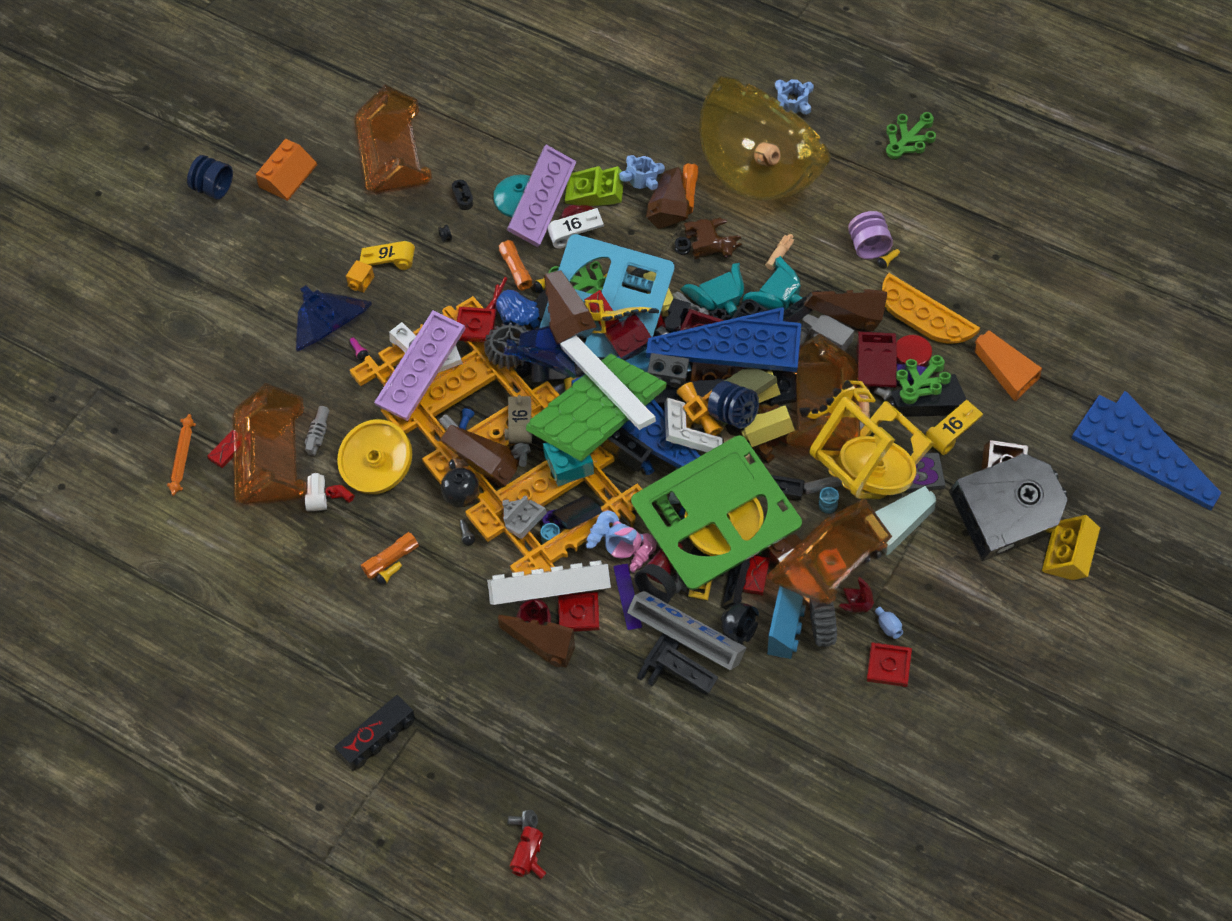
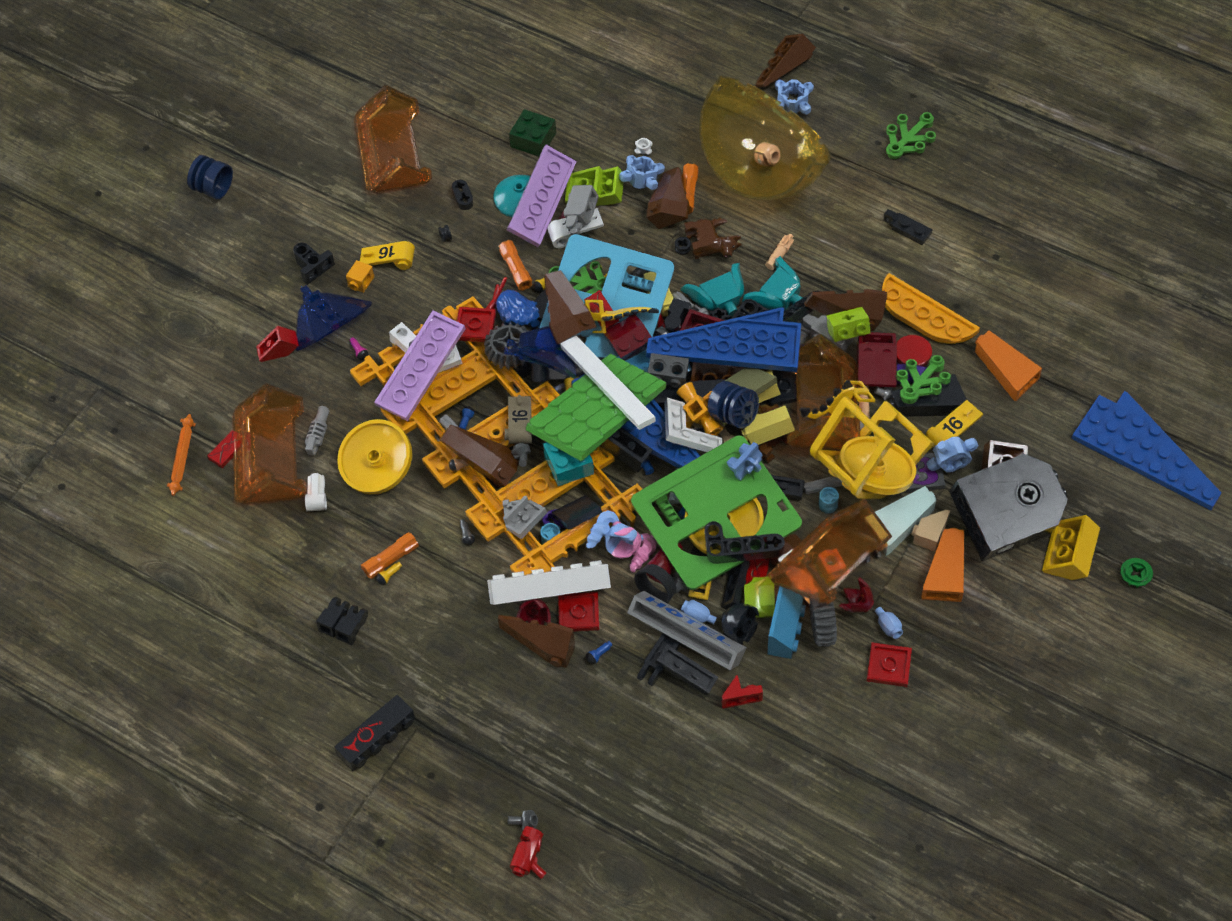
orange slope [256,138,317,201] -> none
red arm [325,485,355,503] -> none
black cylinder [441,468,480,508] -> none
dark purple sticker [613,564,642,630] -> none
lavender wheel [848,211,893,259] -> none
yellow piece [877,249,900,269] -> none
none -> red slope [256,326,299,362]
none -> black tile [293,242,335,285]
none -> black legs [316,597,368,645]
none -> dark green brick [509,109,556,157]
none -> light grey hinge [564,185,599,235]
none -> blue piece [585,641,612,664]
none -> white plate [635,138,652,155]
none -> light blue plant [680,600,717,625]
none -> black beam [705,521,785,564]
none -> red slope [722,675,763,708]
none -> medium blue hips [727,442,763,481]
none -> lime slope [744,577,775,618]
none -> reddish brown wedge [755,34,816,88]
none -> lime brick [826,307,870,342]
none -> black hinge [883,209,933,245]
none -> tan slope [911,509,950,552]
none -> orange slope [921,528,964,602]
none -> light blue piece [927,437,979,472]
none -> green gear [1120,558,1153,588]

